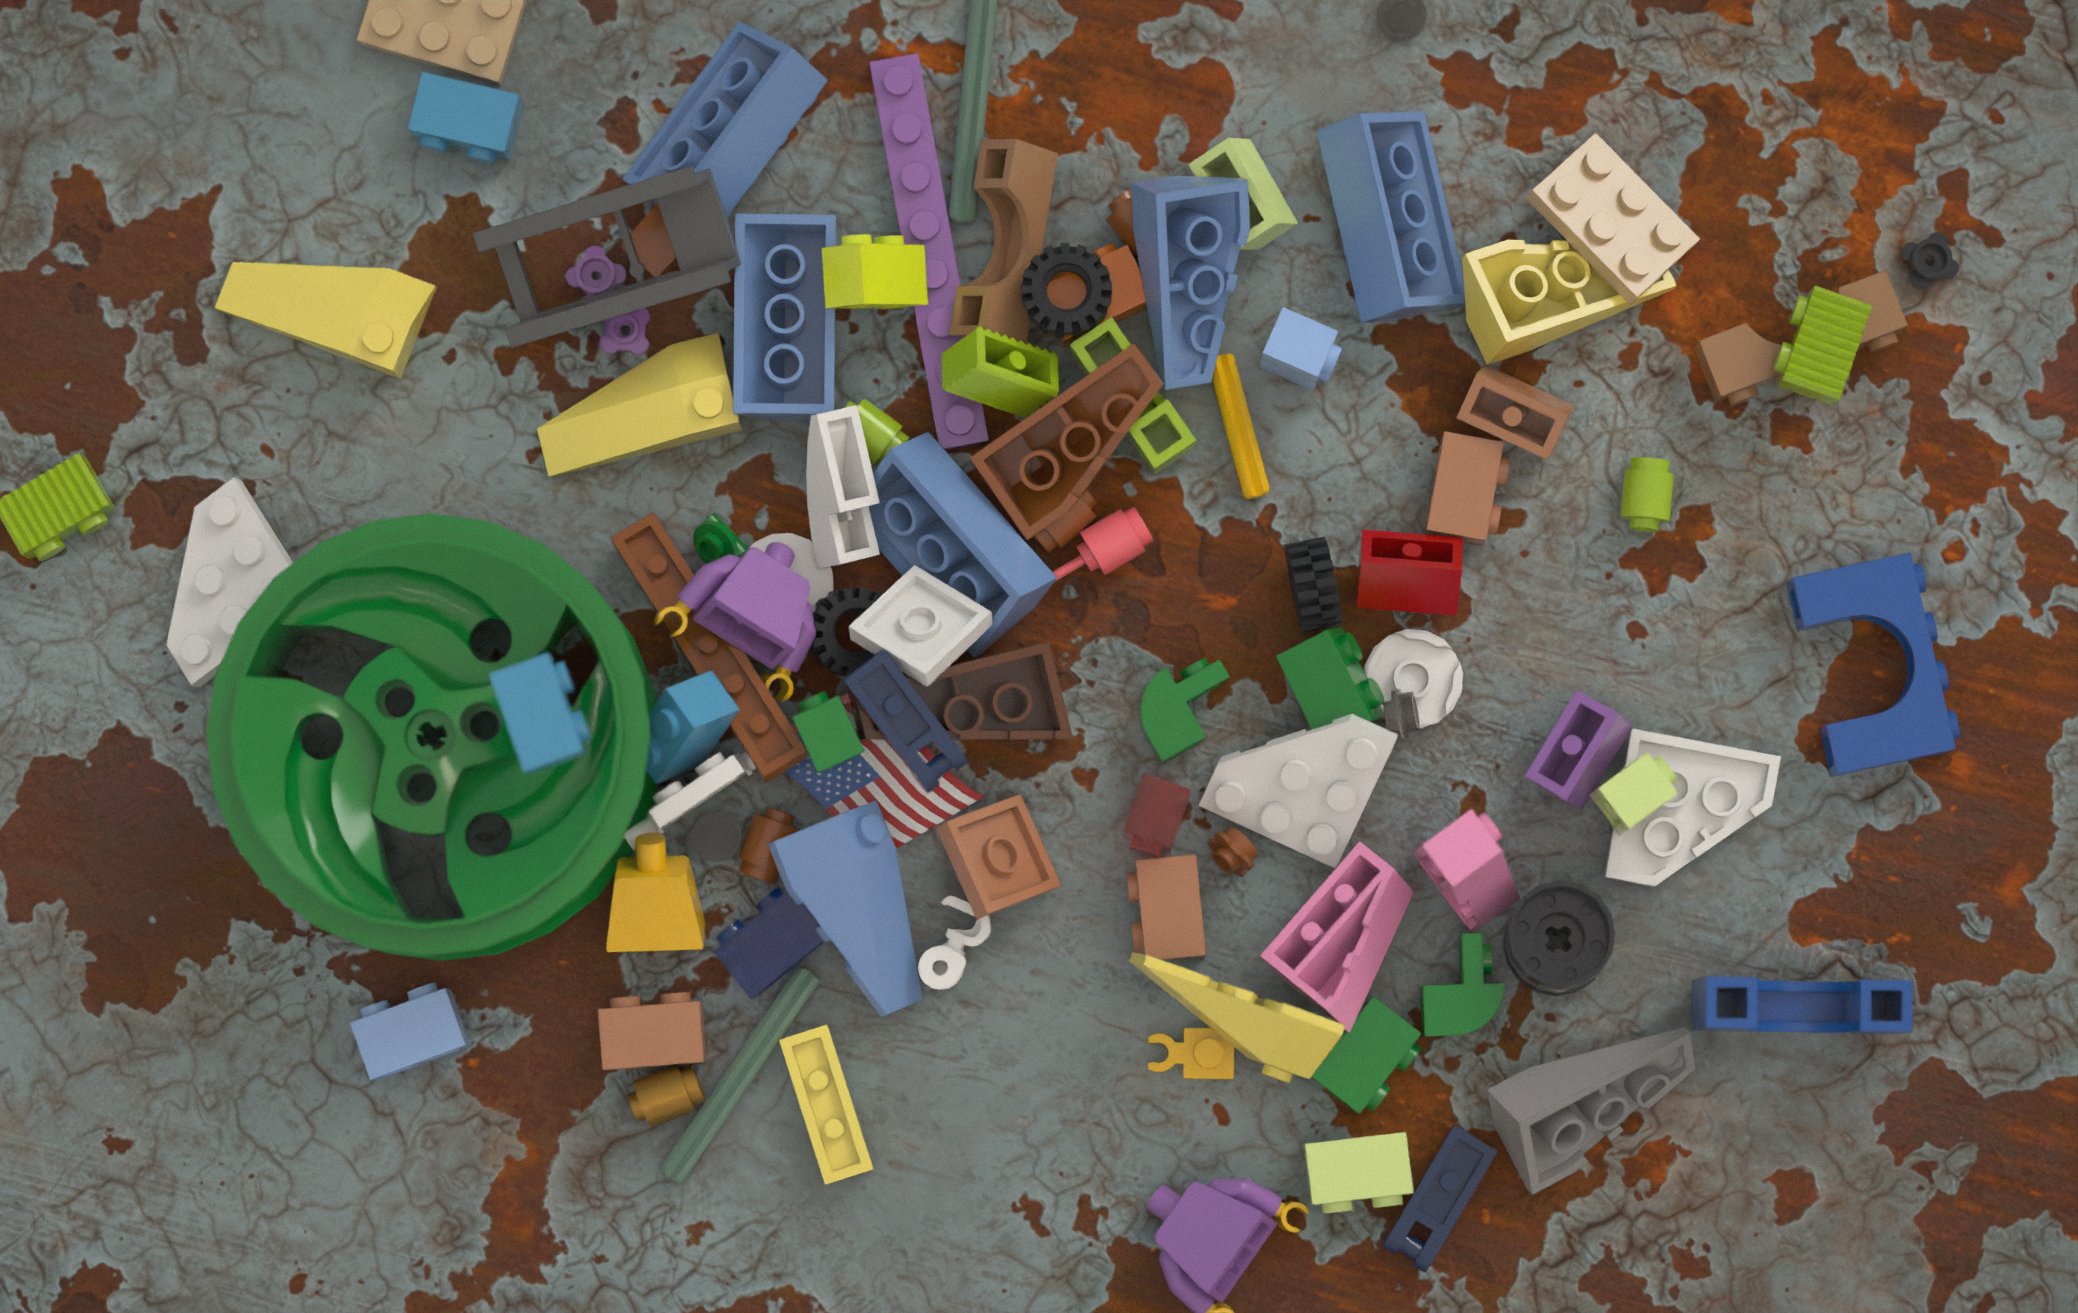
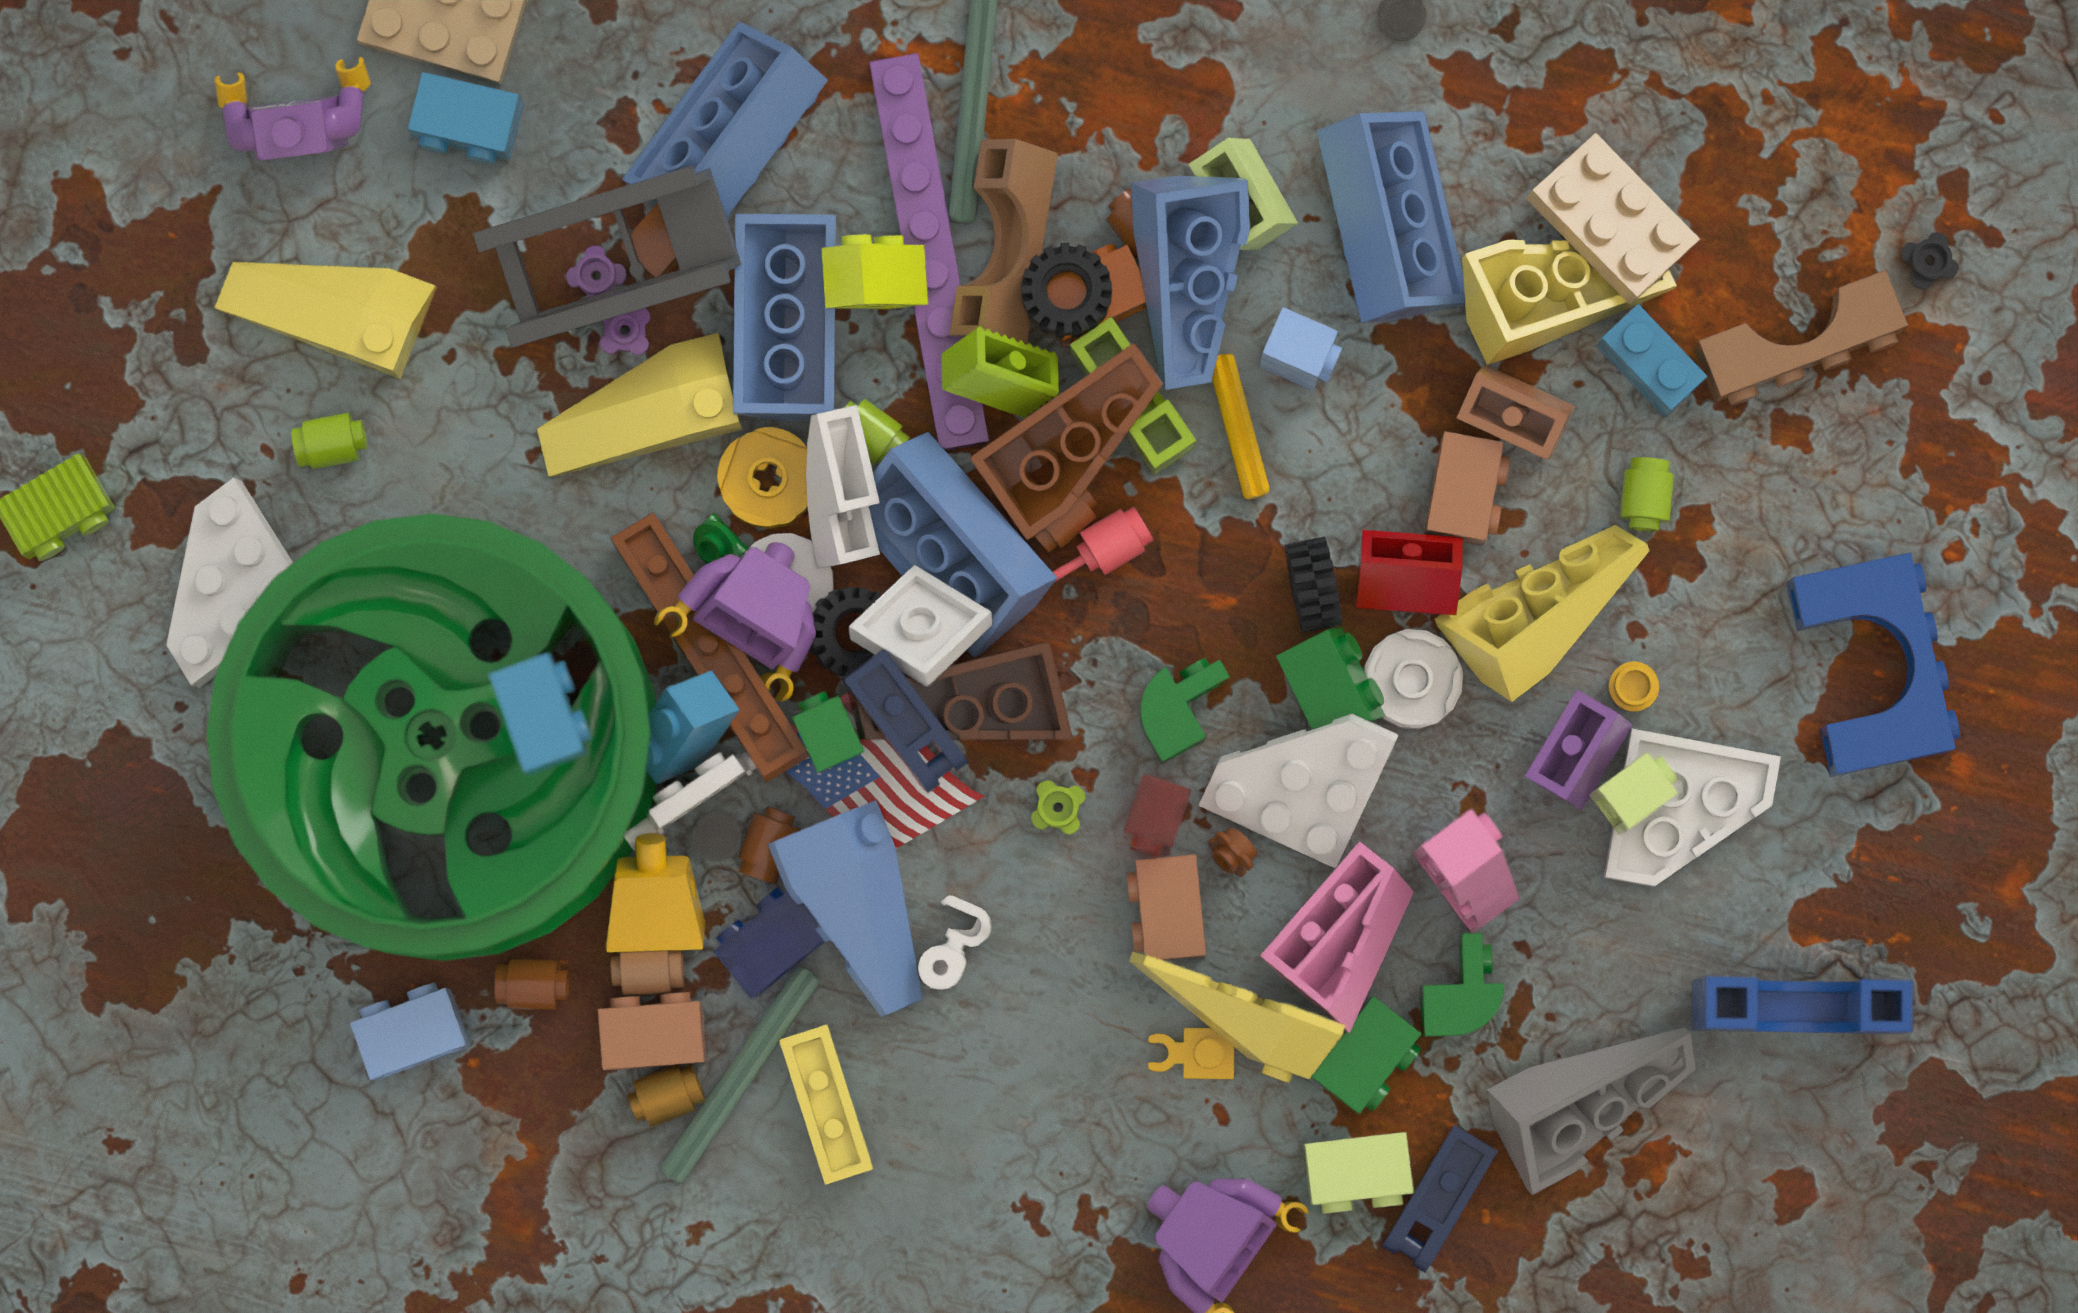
nougat plate [936,794,1062,920] -> none
clear smoke plate [1383,689,1420,739] -> none
black wheel [1503,881,1616,997] -> none
lime brick [1773,286,1872,406] -> none
none -> medium lavender torso [215,57,371,161]
none -> lime brick [291,412,368,470]
none -> dark orange brick [495,959,570,1010]
none -> medium nougat brick [611,950,685,996]
none -> yellow plate [717,427,808,529]
none -> lime plate [1031,780,1085,835]
none -> light yellow wedge [1435,525,1649,702]
none -> dark azure brick [1596,304,1707,419]
none -> yellow plate [1608,661,1659,712]

